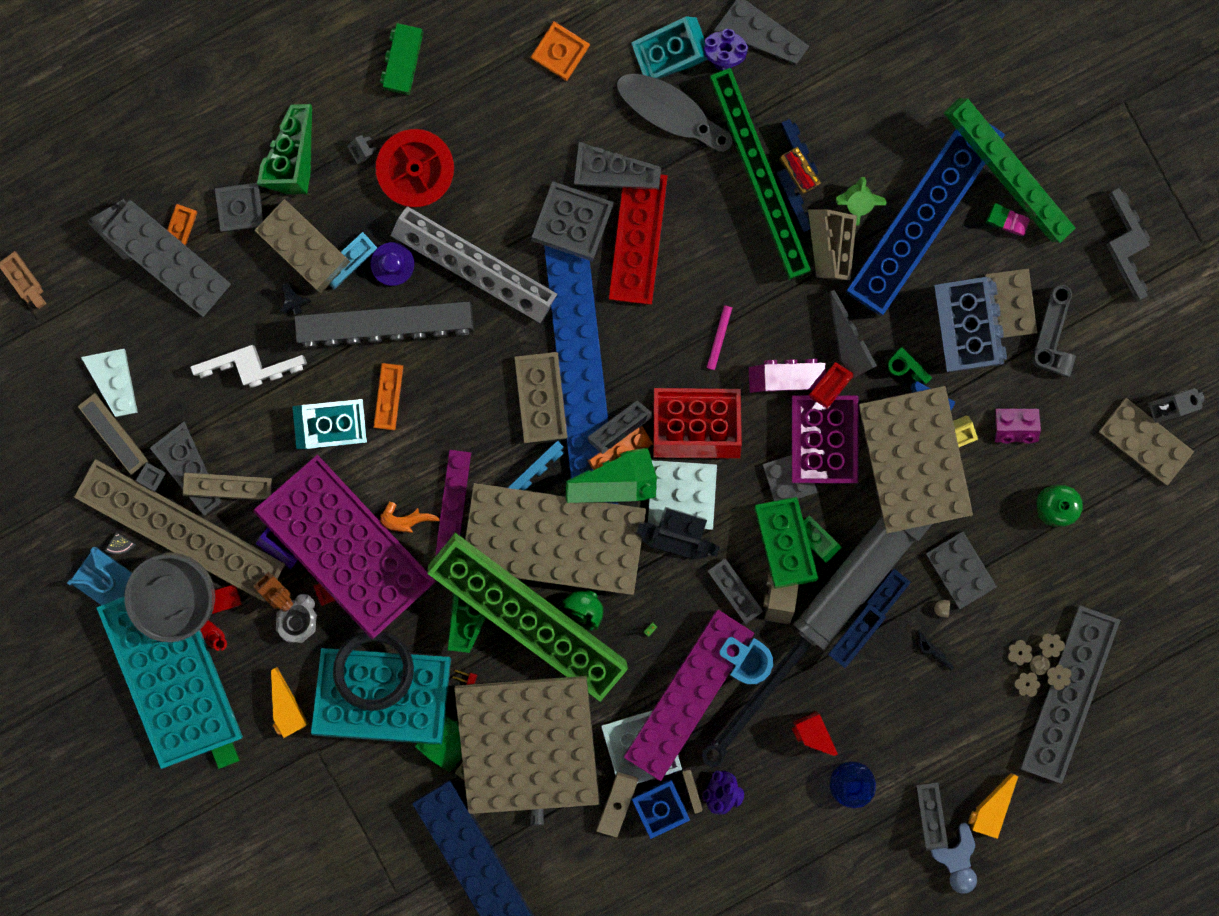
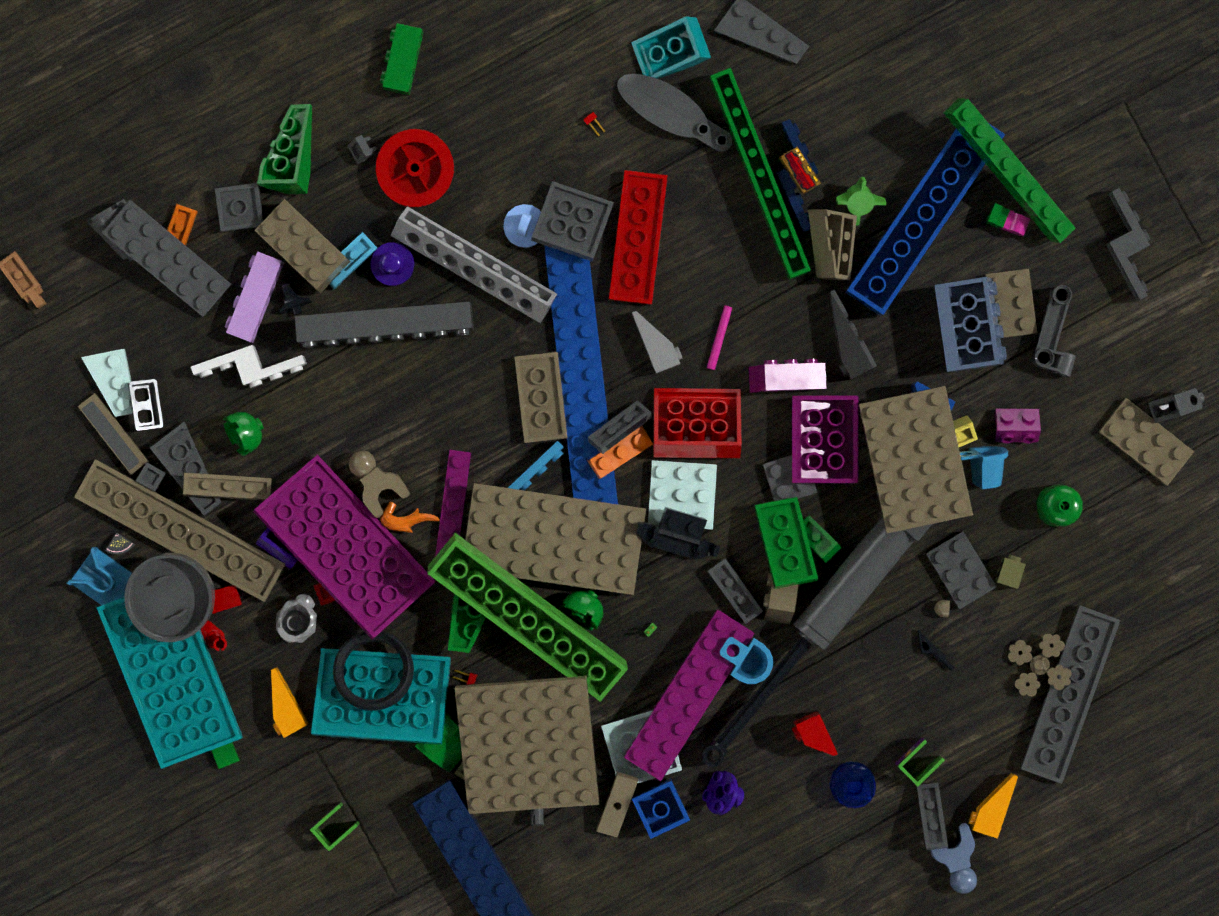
dark orange brick [253,572,293,612] -> none
teal slope [292,399,367,449] -> none
orange tile [373,363,404,430] -> none
orange tile [531,21,590,81] -> none
green wedge [566,448,657,503] -> none
dark grey wing [574,142,661,190] -> none
dark tan tile [682,768,703,814] -> none
dark purple plate [704,29,748,71] -> none
red tile [809,362,853,409] -> none
dark blue bracket [828,568,911,668] -> none
green plate [886,347,932,385] -> none
none -> piece [128,379,163,431]
none -> green cylinder [223,412,264,456]
none -> lavender brick [225,251,284,343]
none -> bright green piece [310,802,360,851]
none -> dark tan piece [349,450,410,518]
none -> light blue tile [503,204,541,248]
none -> red piece [583,112,605,136]
none -> light grey slope [632,311,683,374]
none -> bright green piece [895,737,945,787]
none -> dark azure container [960,446,1008,489]
none -> olive brick [994,555,1026,589]

